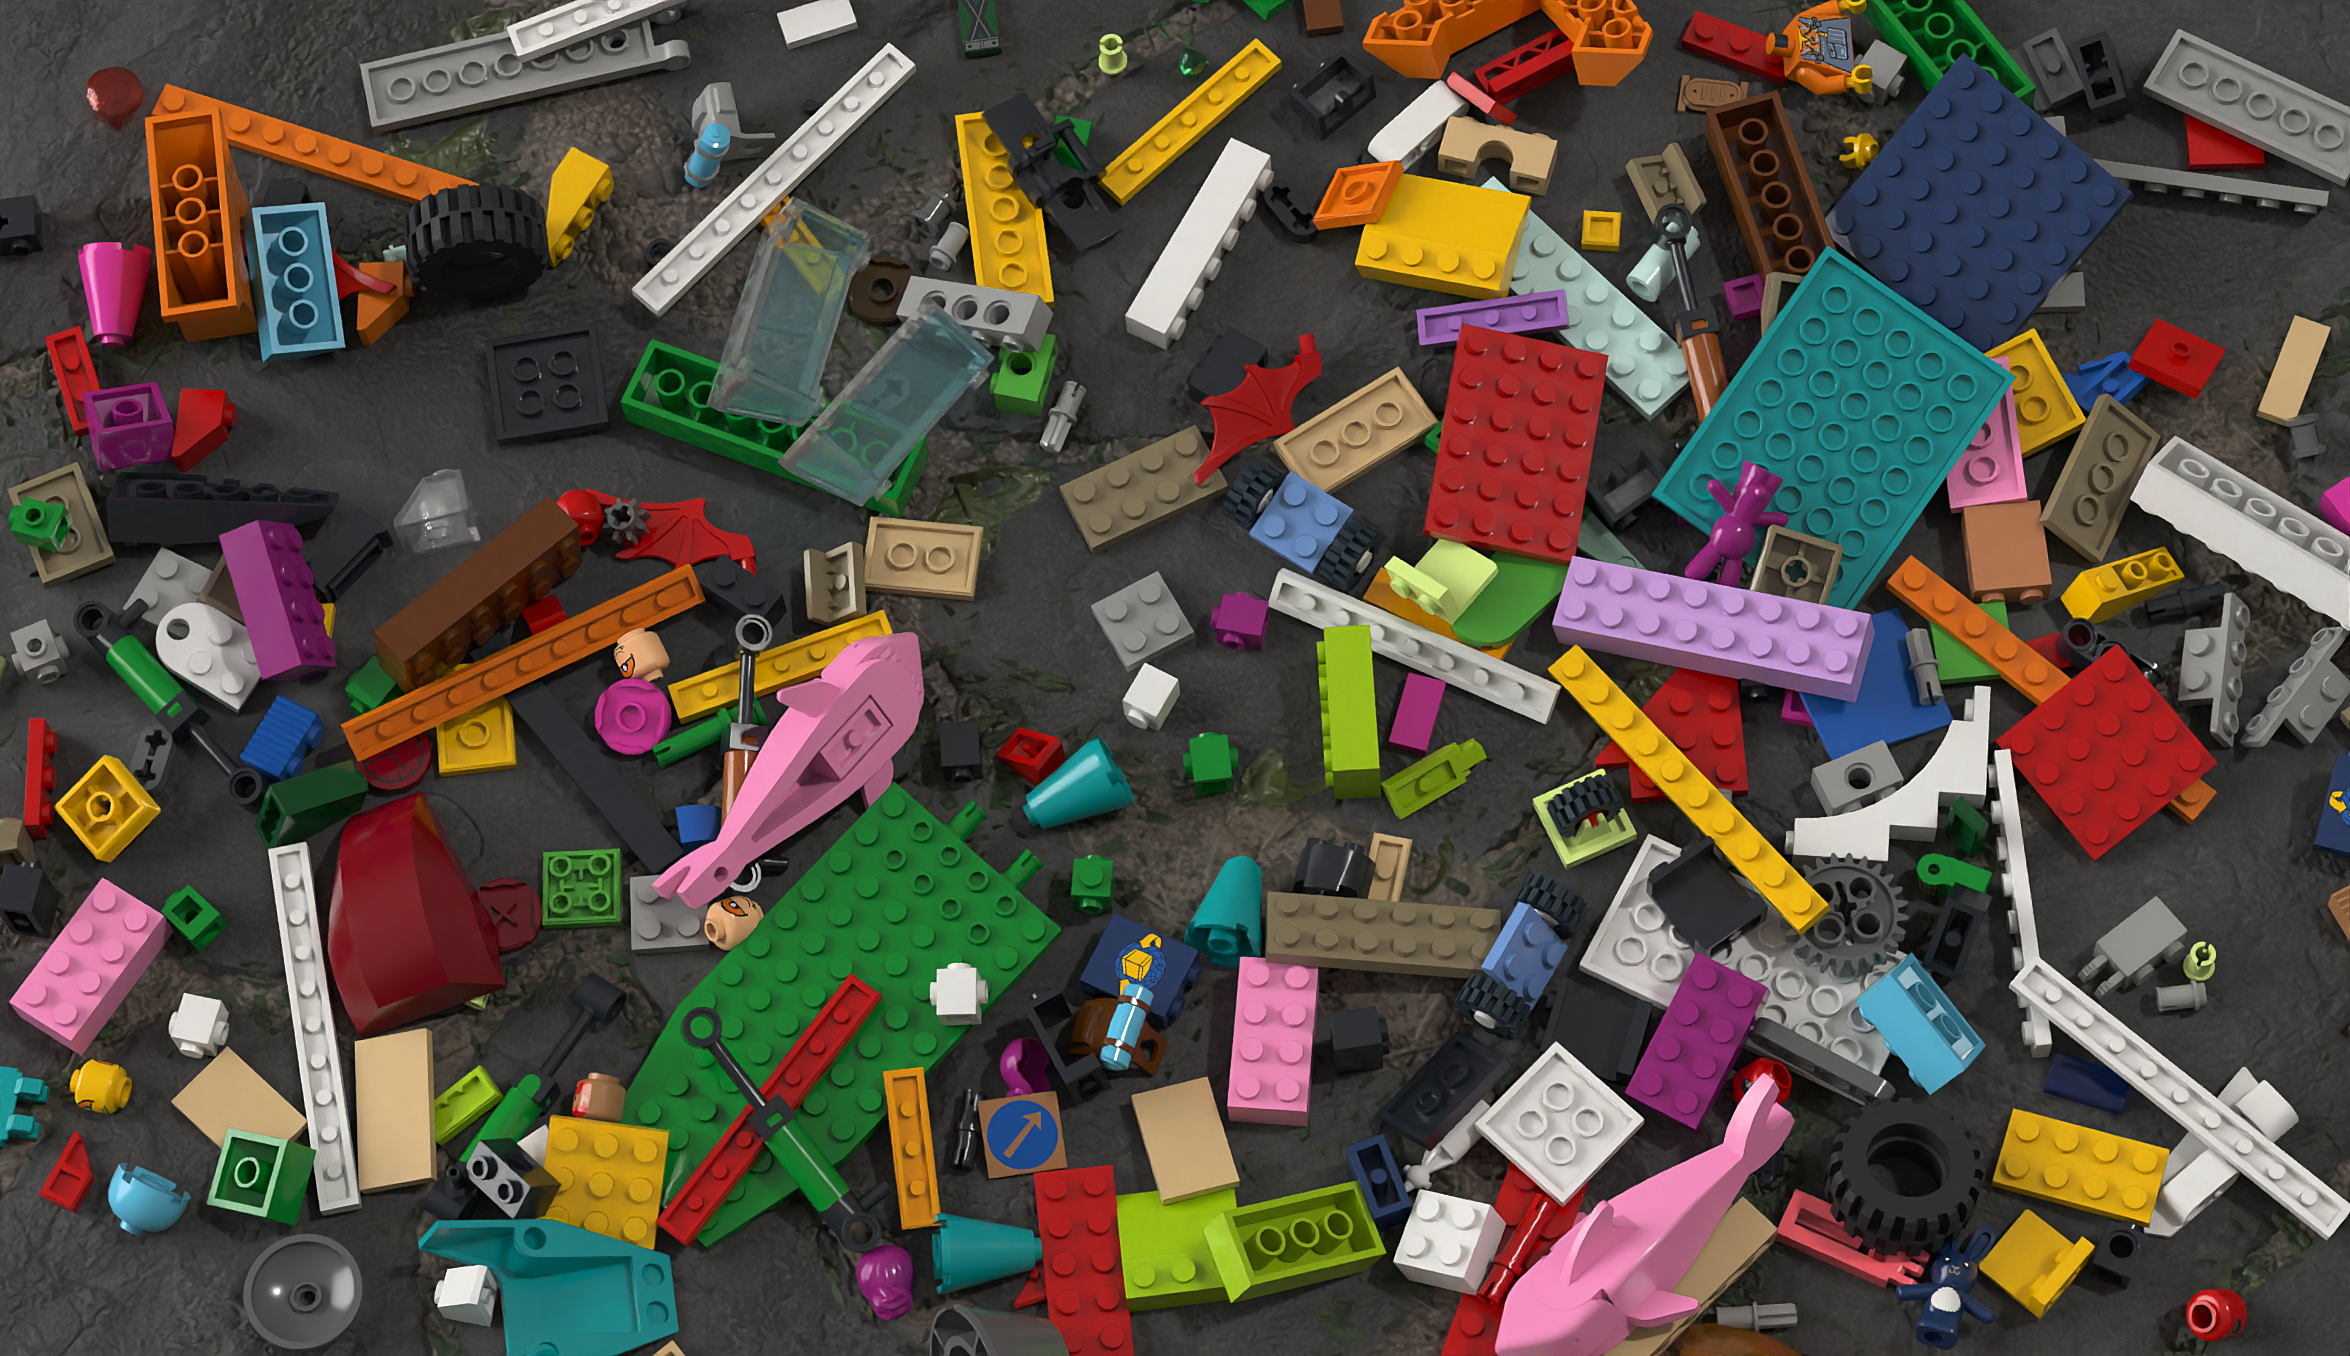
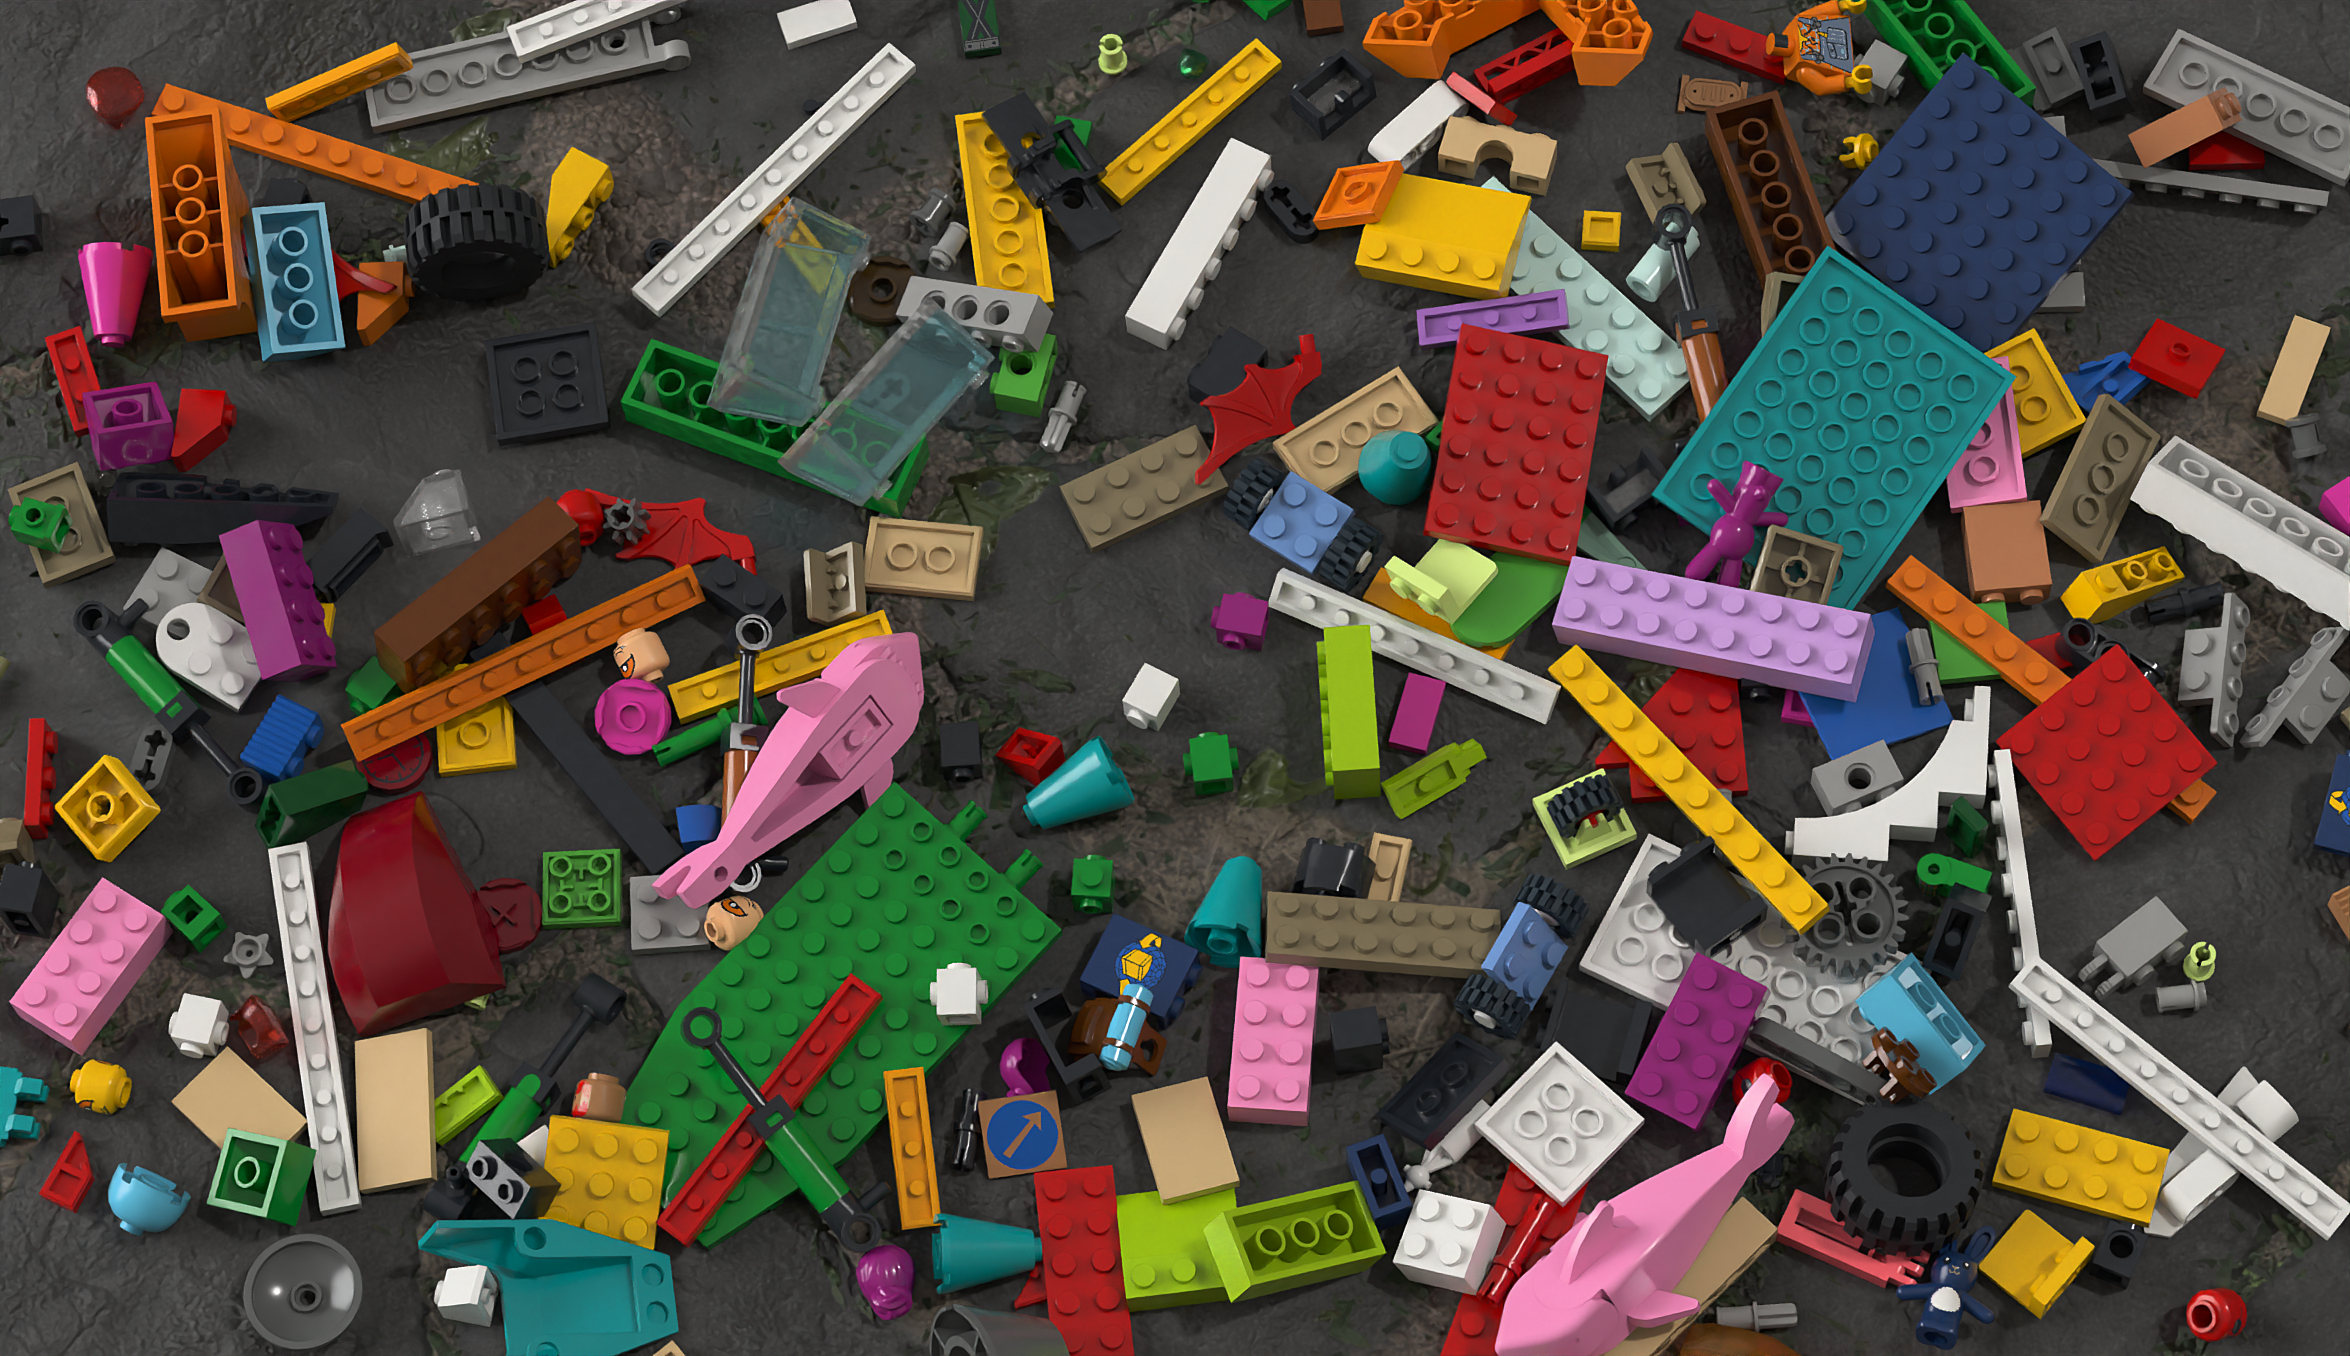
light grey brick [10,619,70,686] -> none
light grey piece [684,82,776,188] -> none
light grey plate [1091,571,1195,672] -> none
magenta plate [1722,273,1764,322] -> none
none -> light grey plate [223,932,273,979]
none -> clear red hair [229,994,289,1061]
none -> light orange tile [265,42,414,122]
none -> teal cone [1358,430,1434,505]
none -> reddish brown plate [1862,1026,1937,1104]
none -> nougat brick [2128,87,2242,169]

